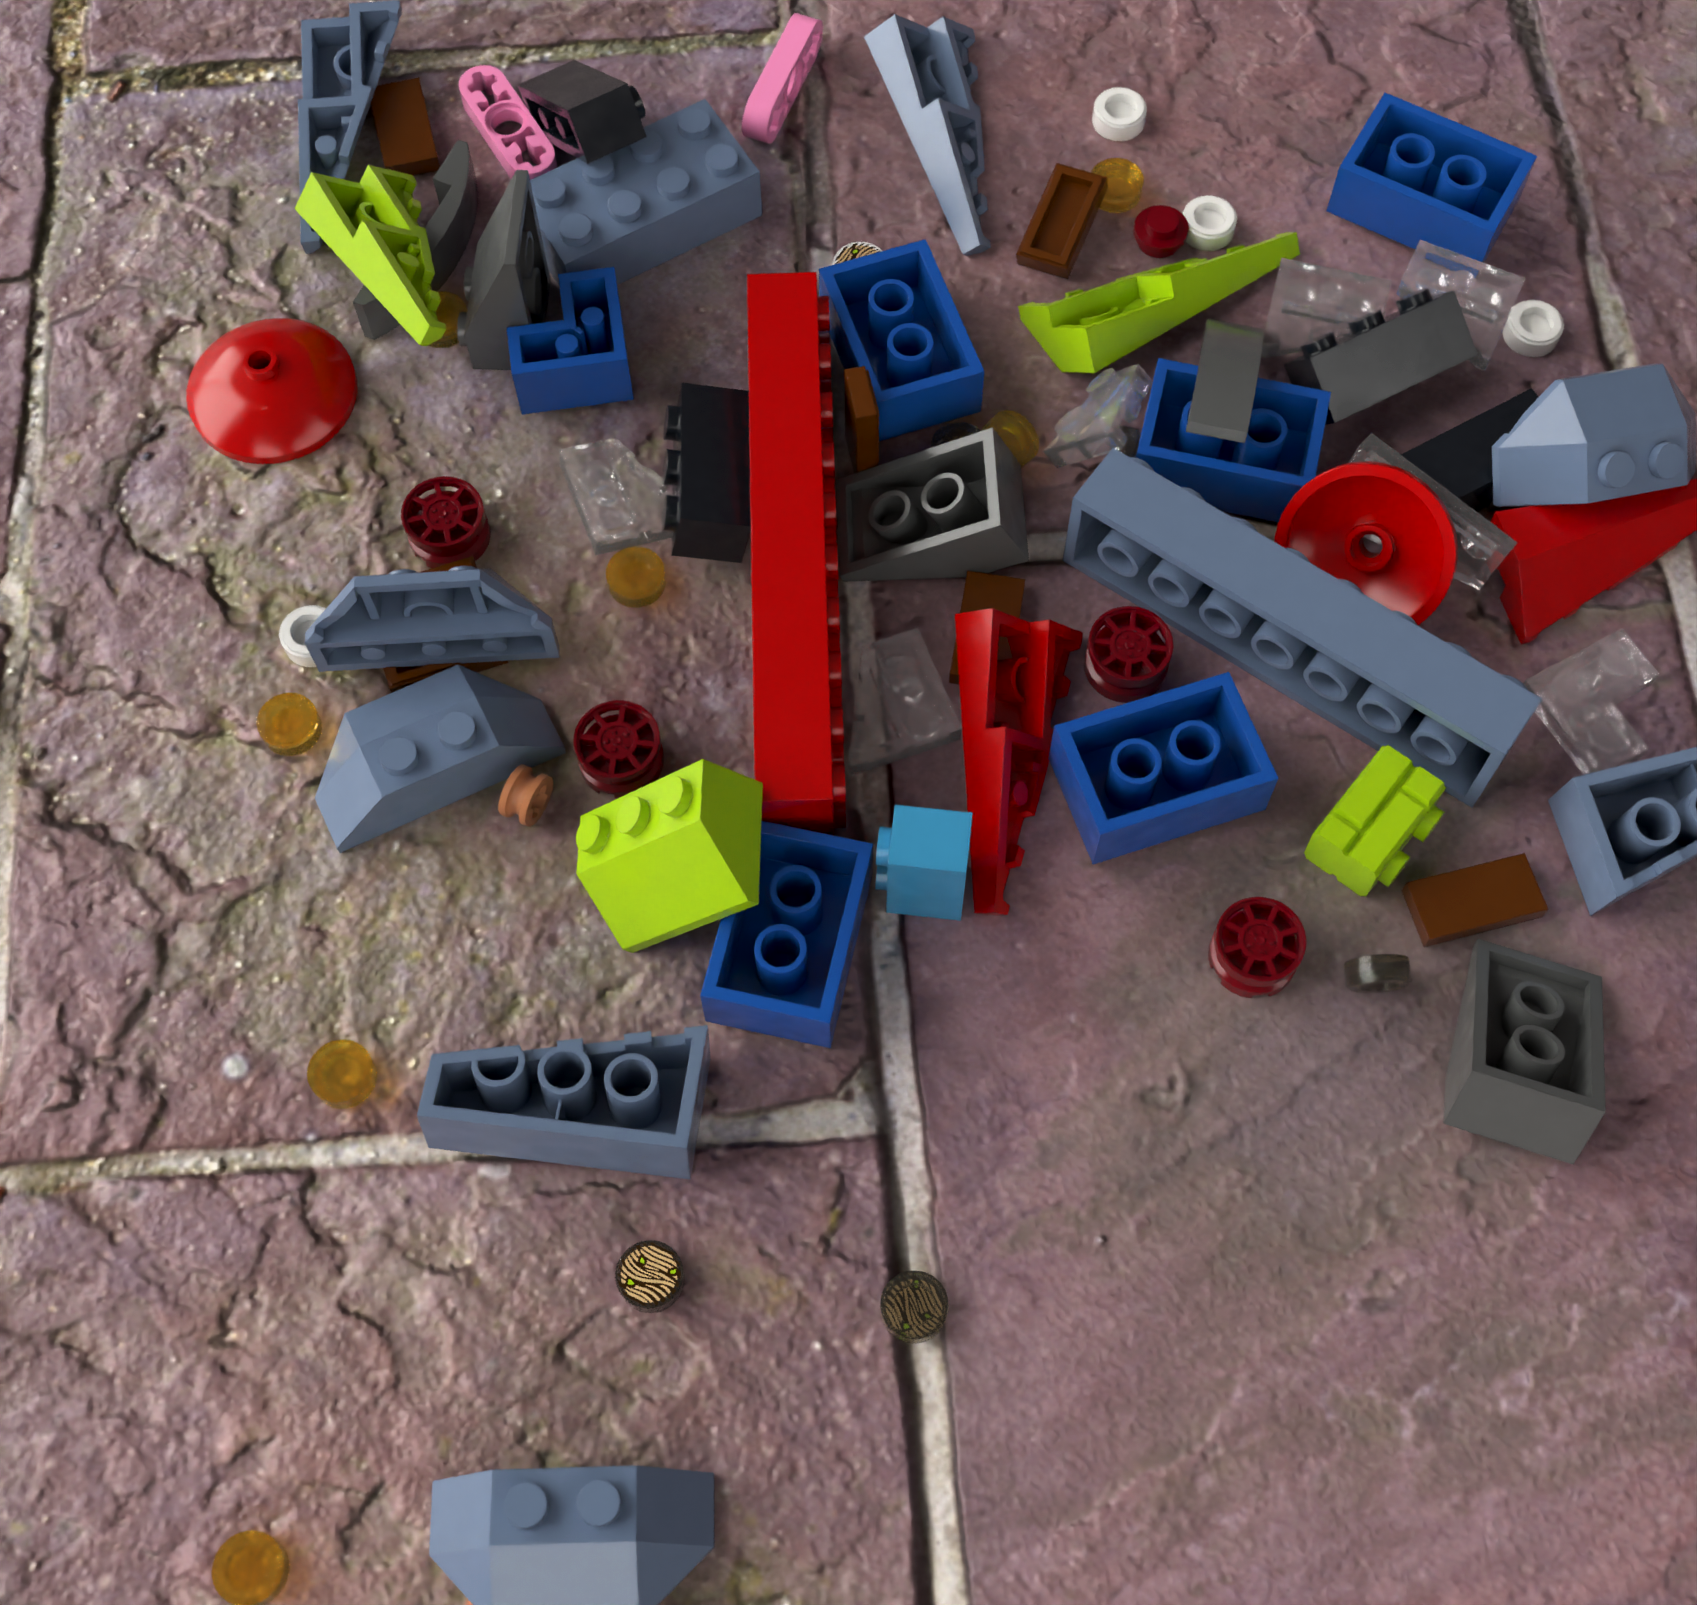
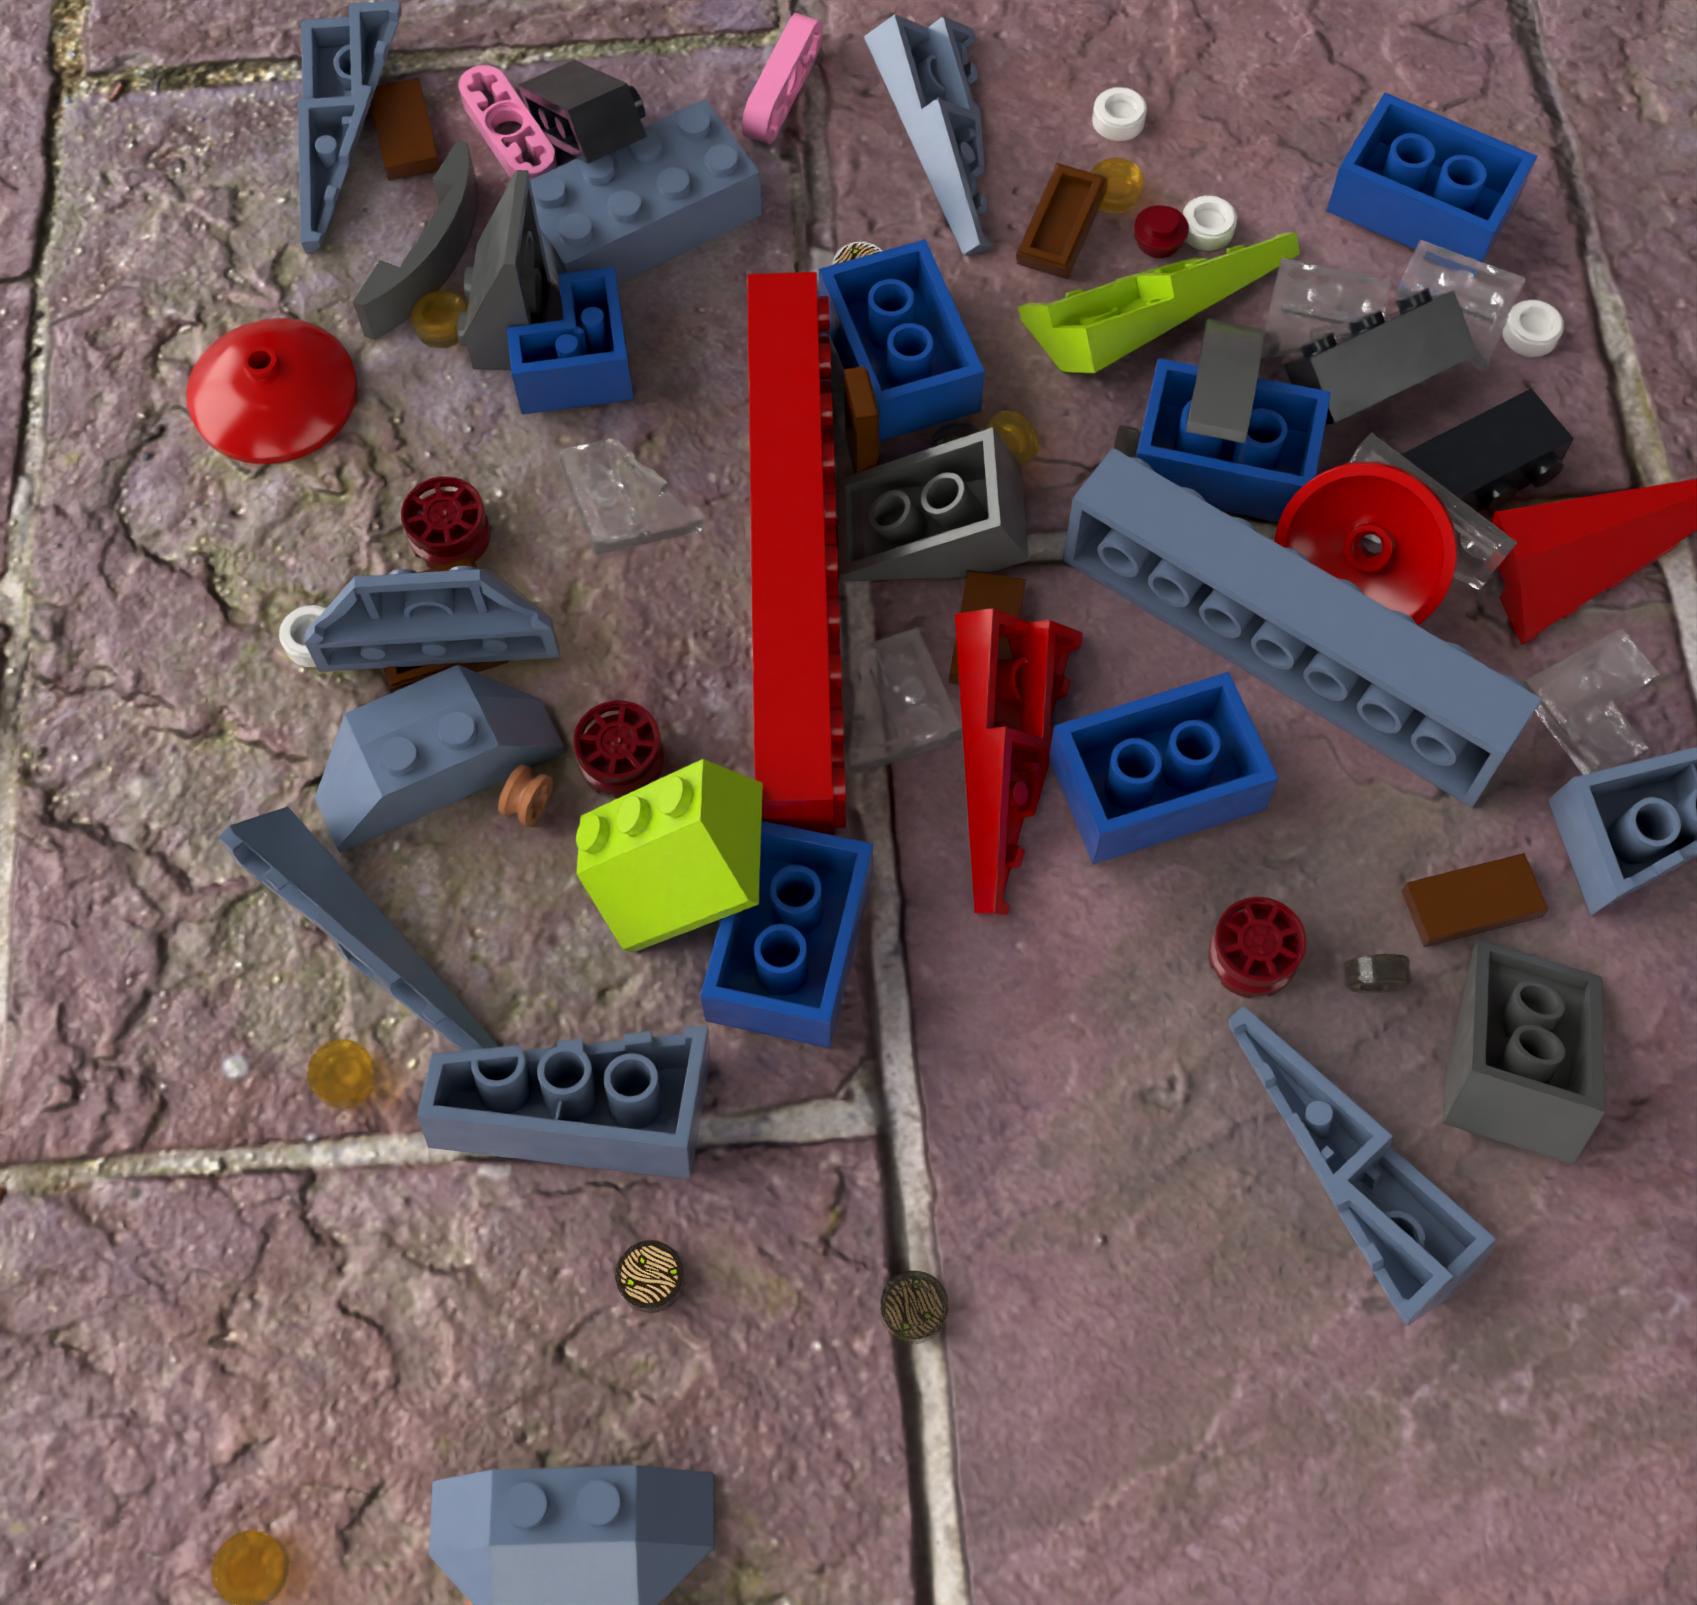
clear yellow tile [257,693,322,756] -> none
lime wedge [295,165,446,346] -> none
clear yellow tile [606,546,666,608] -> none
black brick [662,383,751,563] -> none
dark azure brick [875,804,973,921] -> none
clear wing [1043,364,1153,468] -> none
dark red wheel [1084,606,1174,703] -> none
lime brick [1304,745,1446,897] -> none
sand blue wedge [1492,363,1696,507] -> none
none -> sand blue wedge [218,806,500,1051]
none -> sand blue wedge [1228,1006,1496,1326]

